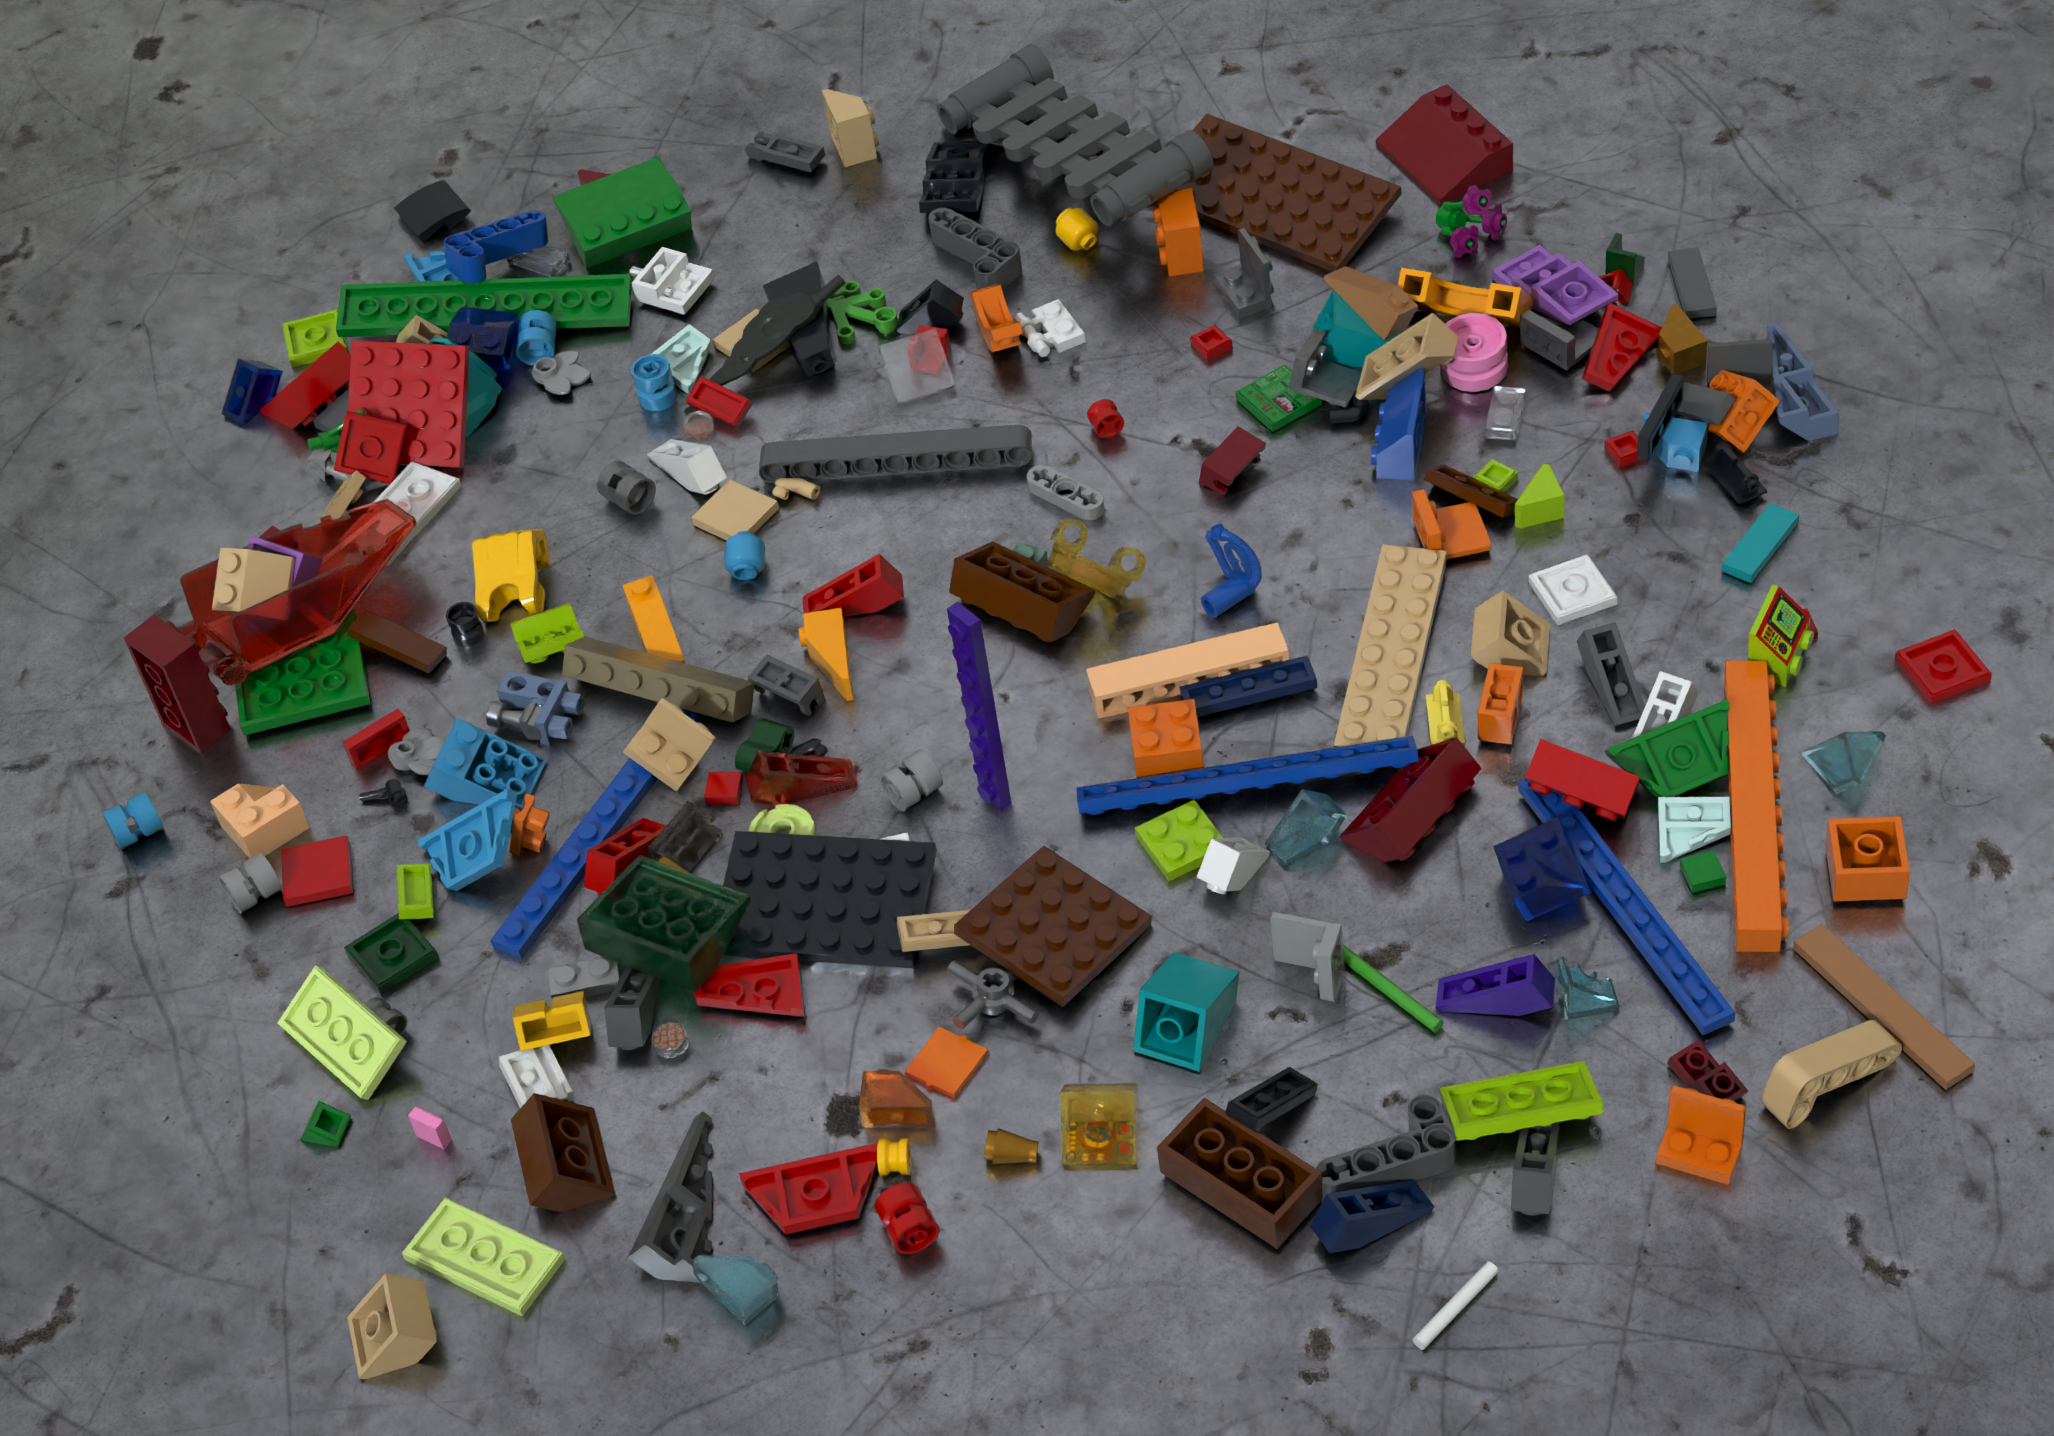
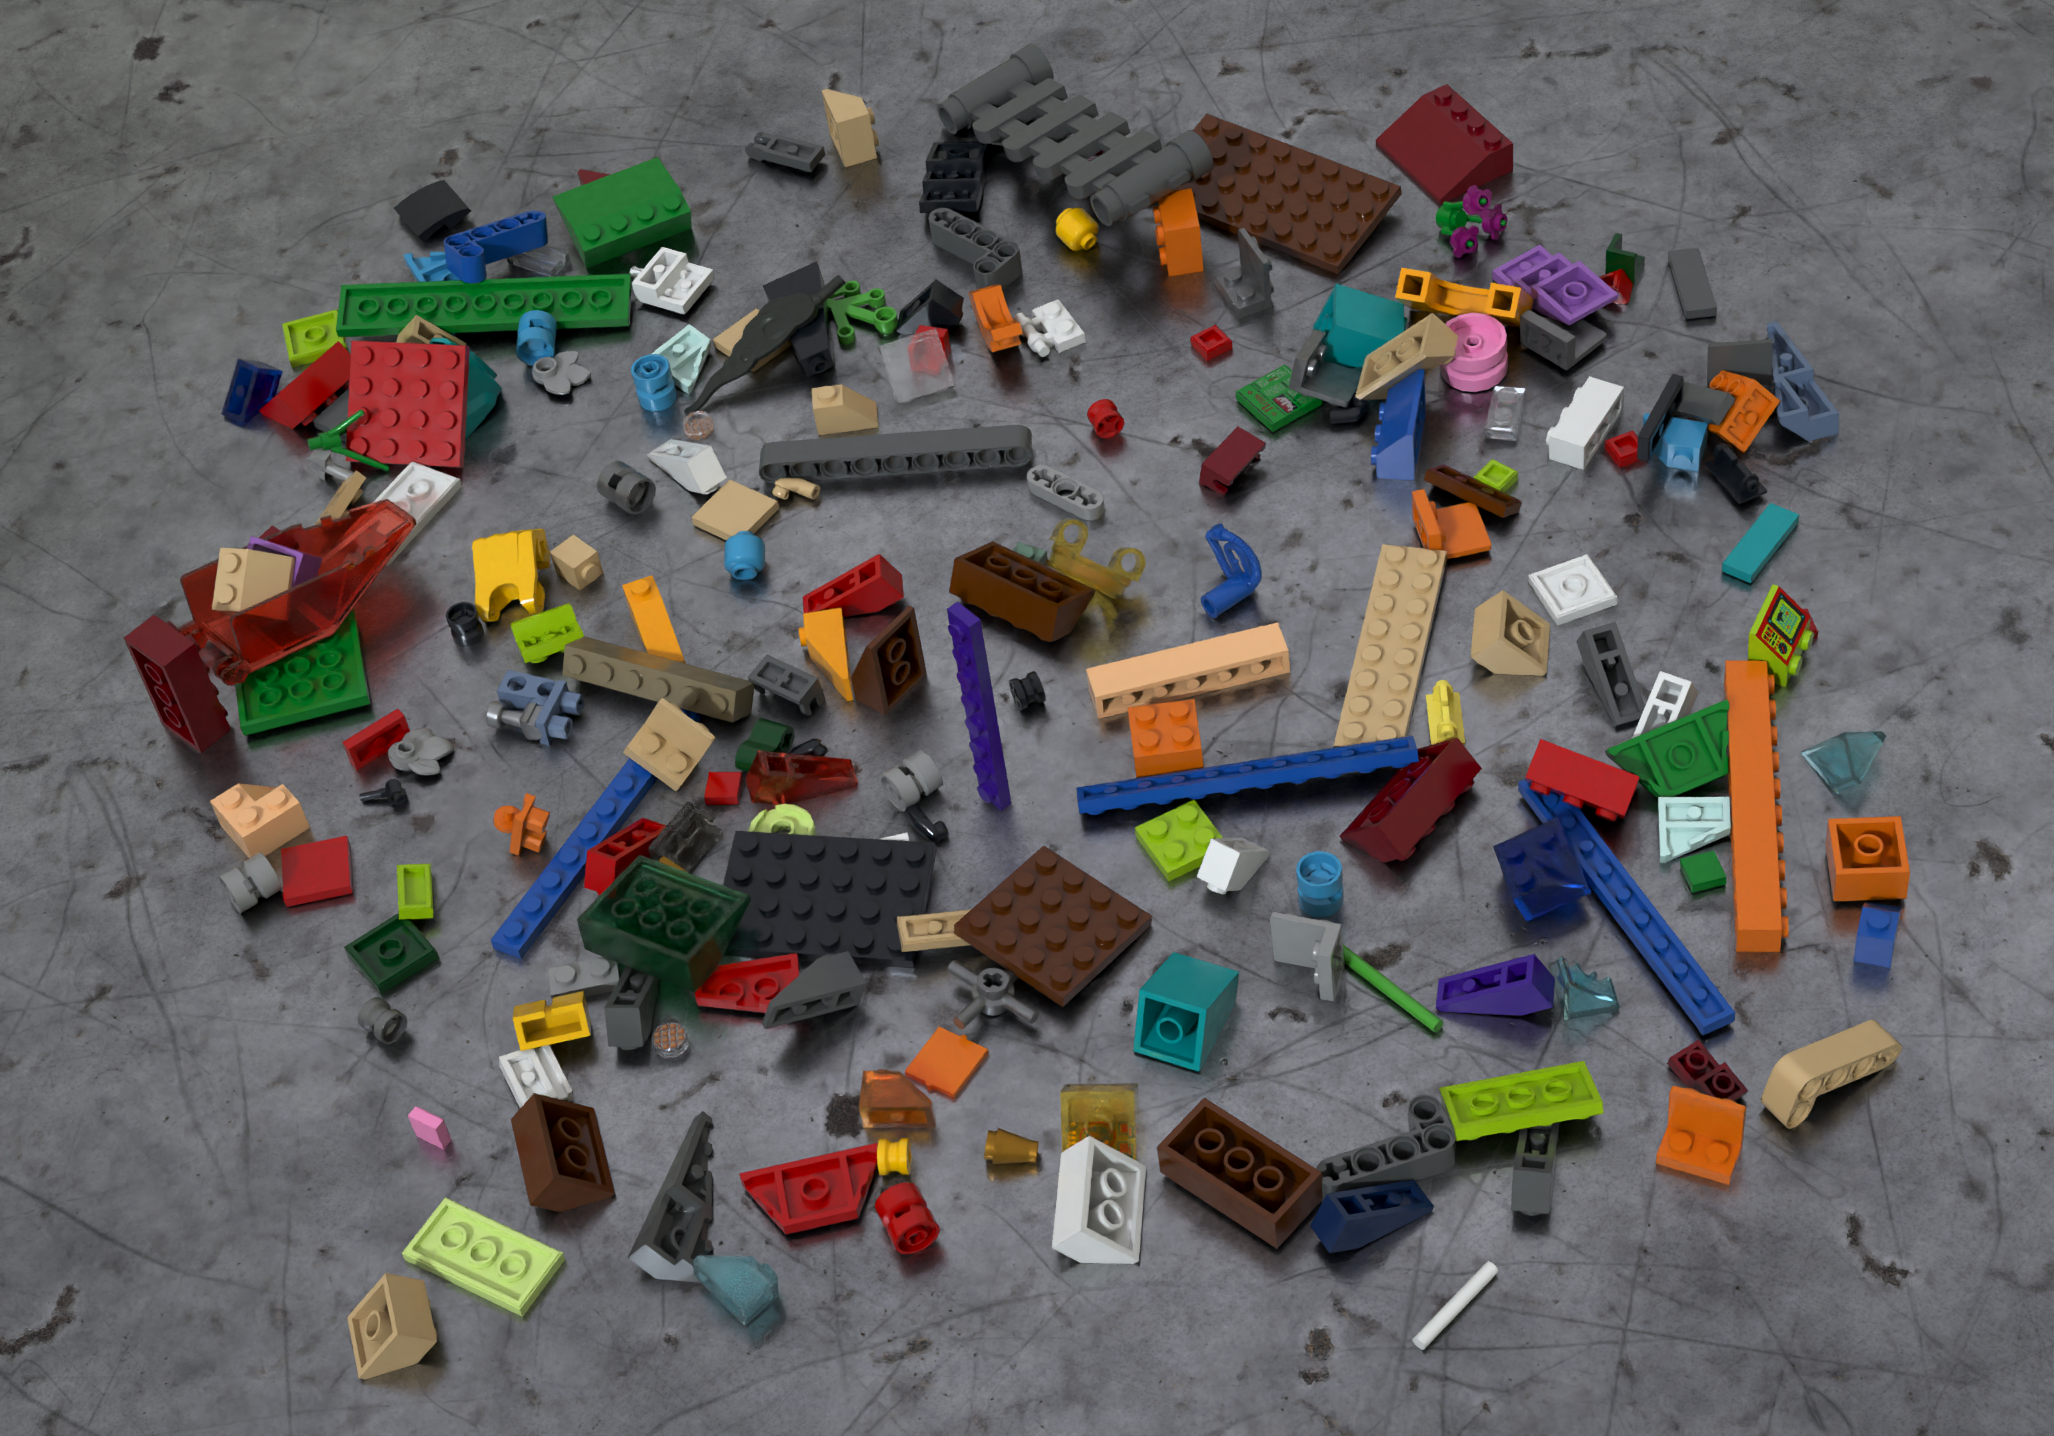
dark azure wheel [102,791,164,850] -> none
yellowish green tile [277,965,407,1100] -> none
green slope [300,1101,351,1147] -> none
red tile [334,410,407,484] -> none
reddish brown tile [348,610,447,673] -> none
dark azure wing [418,789,517,891] -> none
dark azure slope [424,718,547,811] -> none
clear blue slope [447,306,520,369] -> none
red tile [685,376,753,429] -> none
dark blue plate [1179,655,1317,717] -> none
black tile [1225,1067,1318,1131] -> none
clear light blue slope [1265,789,1348,866] -> none
medium nougat slope [1323,266,1418,341] -> none
orange brick [1477,663,1523,744] -> none
lime slope [1515,463,1565,529] -> none
red wing [1581,303,1662,392] -> none
pearl gold slope [1656,304,1708,375] -> none
medium nougat tile [1793,924,1975,1090] -> none
red tile [1895,629,1992,705] -> none
none -> tan brick [550,534,603,590]
none -> dark grey slope [762,951,867,1029]
none -> tan slope [812,384,879,436]
none -> reddish brown slope [851,605,927,715]
none -> black arm [905,805,949,843]
none -> black wheel [1009,671,1046,711]
none -> white slope [1052,1136,1146,1264]
none -> dark azure wheel [1296,851,1344,917]
none -> white brick [1546,376,1624,470]
none -> blue slope [1854,901,1902,968]

